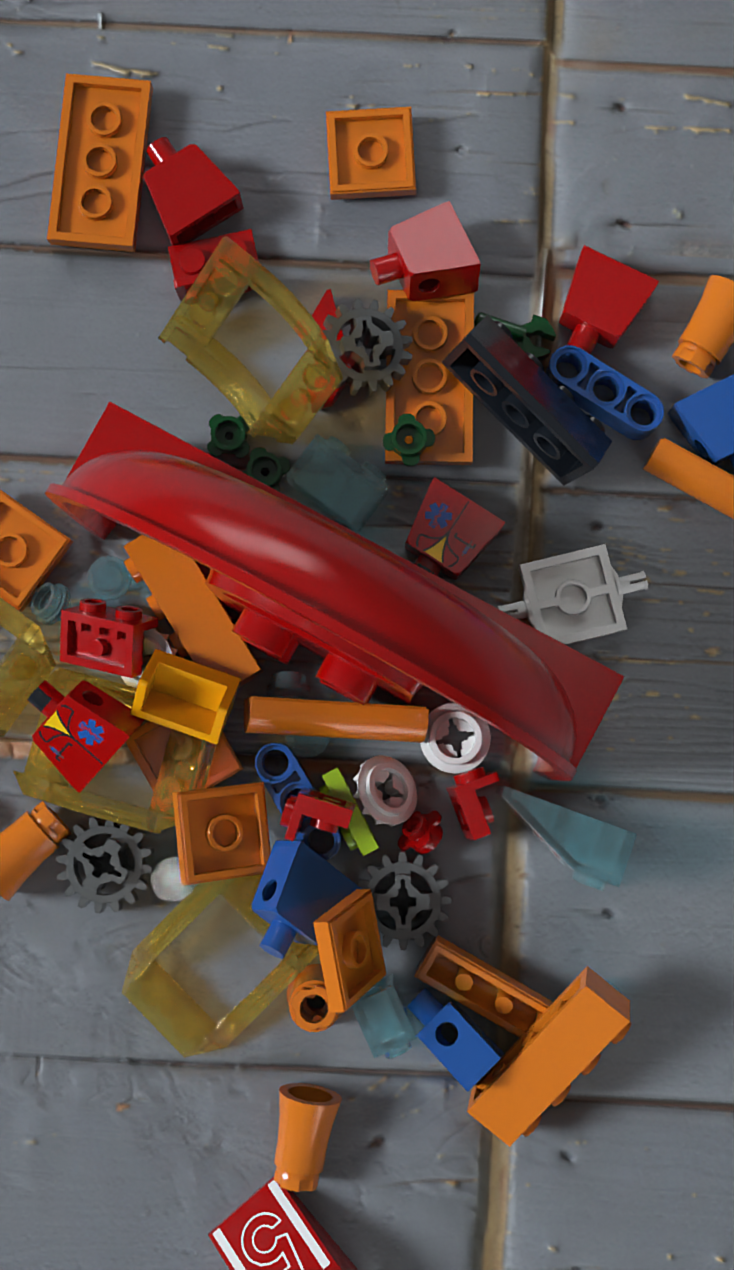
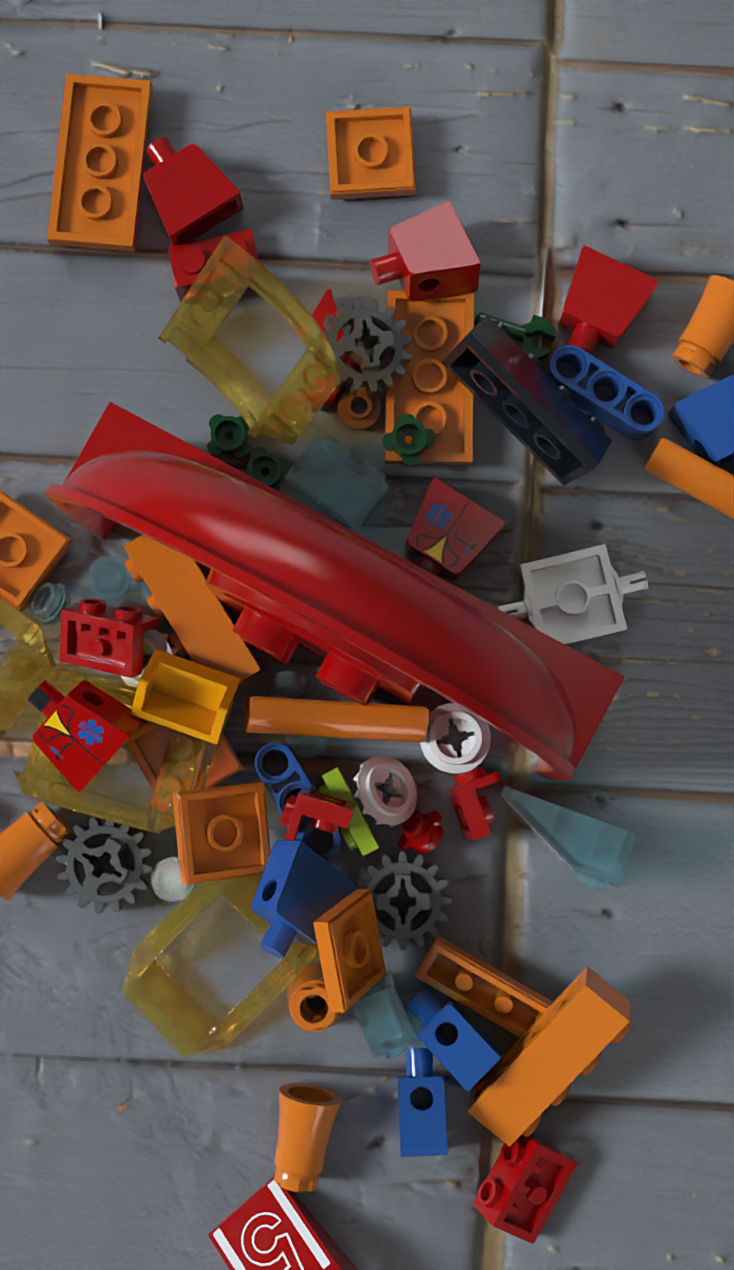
none -> dark orange plate [338,387,381,430]
none -> blue torso [397,1048,448,1157]
none -> red bracket [473,1134,578,1244]

